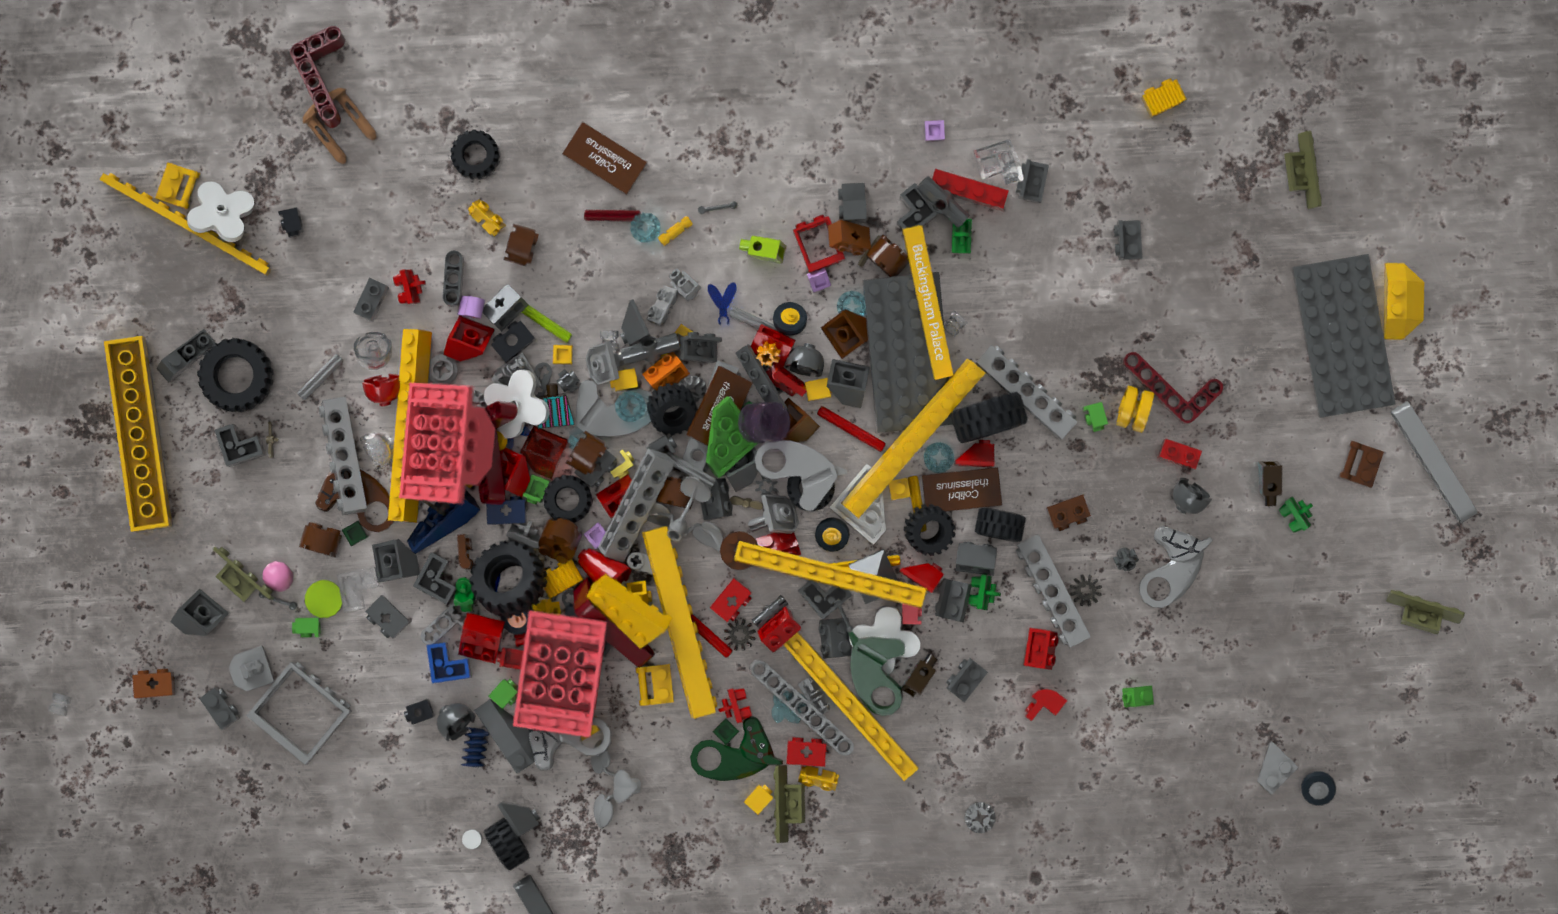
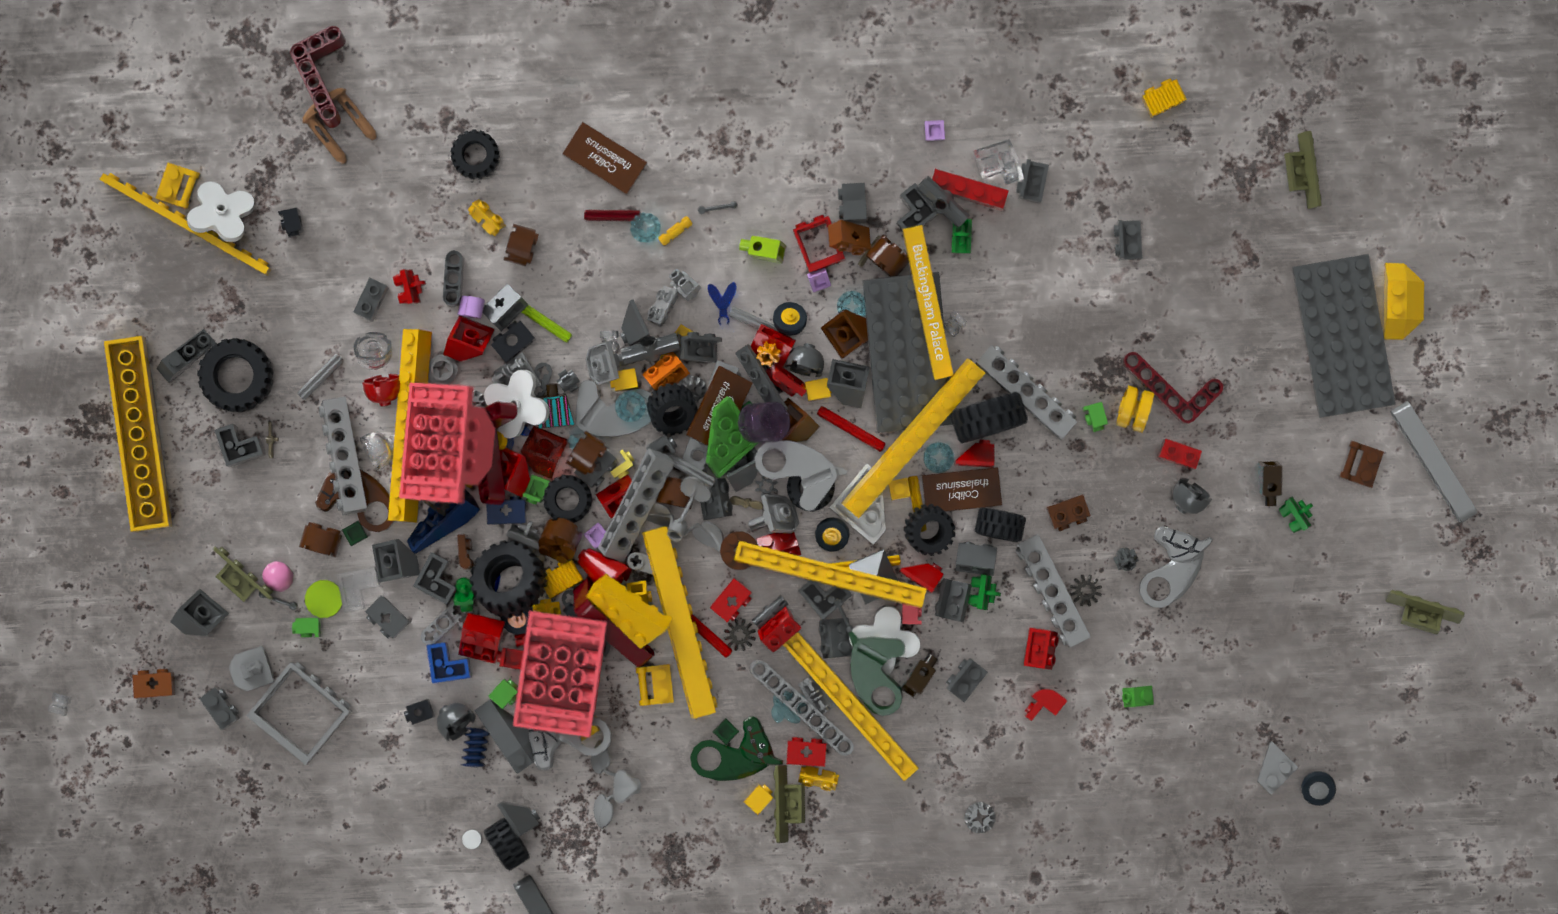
yellow tile [553,345,573,365] -> none
red hips [718,689,752,723] -> none

